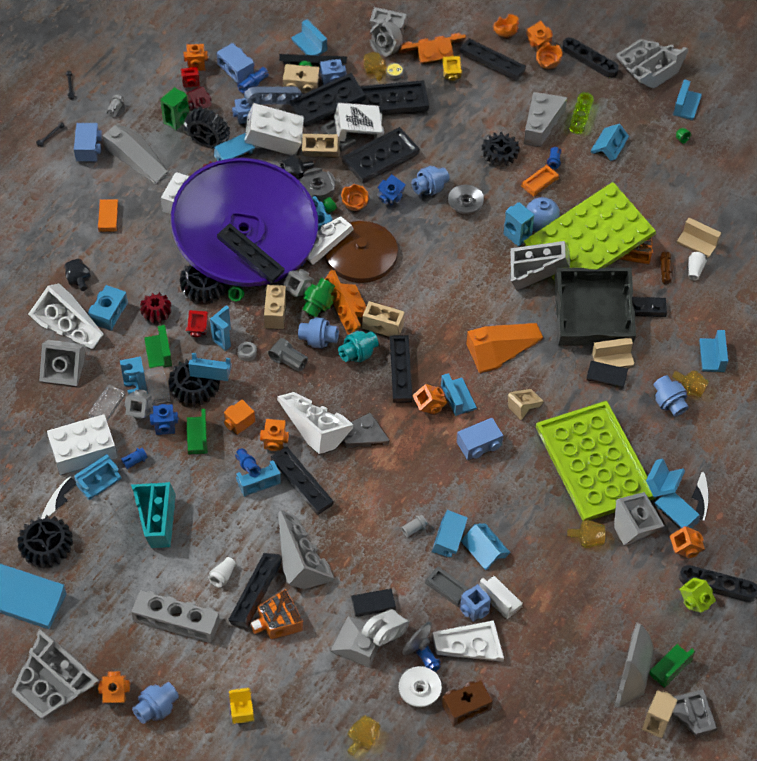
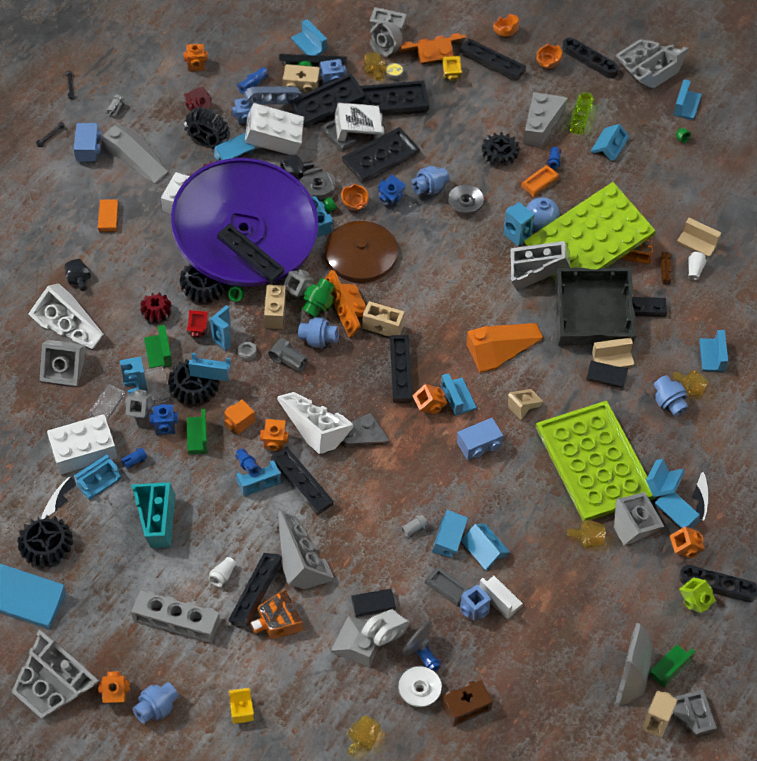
dark azure brick [88,285,128,331] -> none
green brick [160,87,189,131] -> none
red bracket [181,67,200,88] -> none
medium blue brick [216,43,254,83] -> none
tan brick [302,134,340,157] -> none
white wing [307,217,354,265] -> none
teal piece [338,331,379,362] -> none
white wing [432,621,504,662] -> none
orange brick [527,21,553,51] -> none

